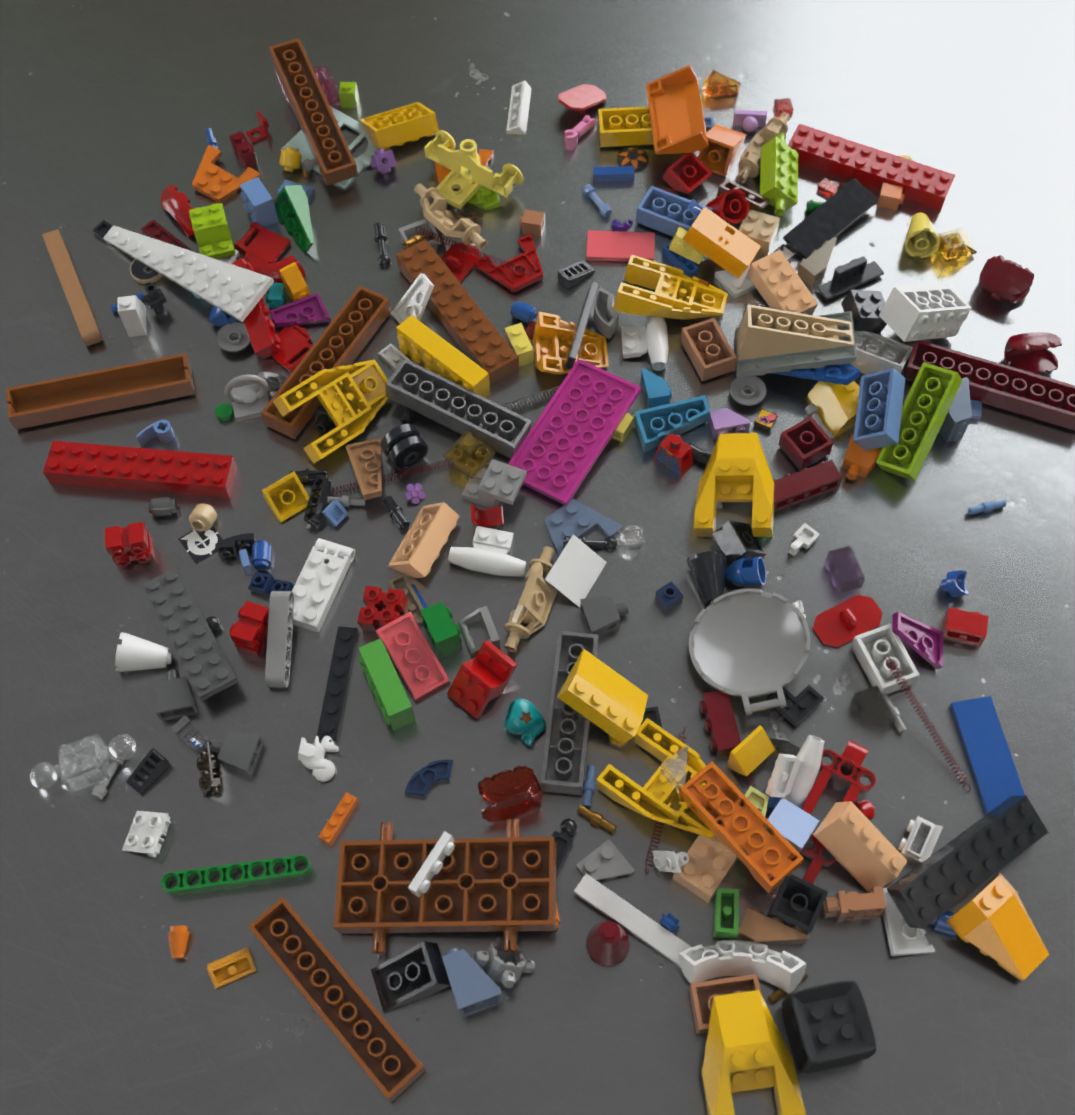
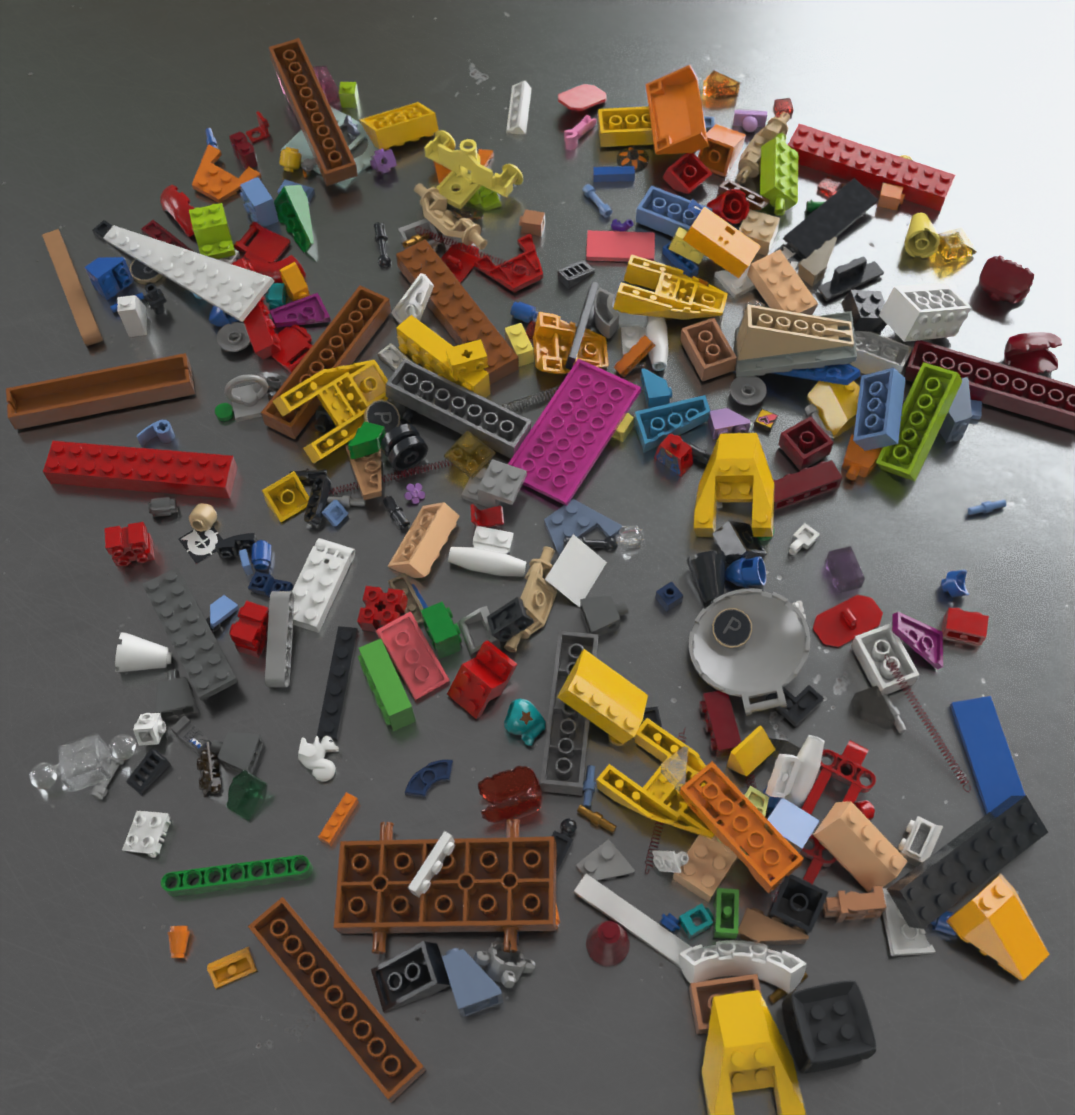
none -> blue slope [85,257,134,300]
none -> white brick [133,713,166,746]
none -> medium blue tile [210,595,238,629]
none -> clear green slope [226,770,268,821]
none -> sand blue piece [344,115,360,135]
none -> green slope [348,421,386,459]
none -> black tile [364,400,400,434]
none -> yellow brick [446,339,488,376]
none -> black bracket [487,597,534,642]
none -> orange piece [614,335,656,377]
none -> teal brick [678,903,714,940]
none -> black tile [712,608,752,648]

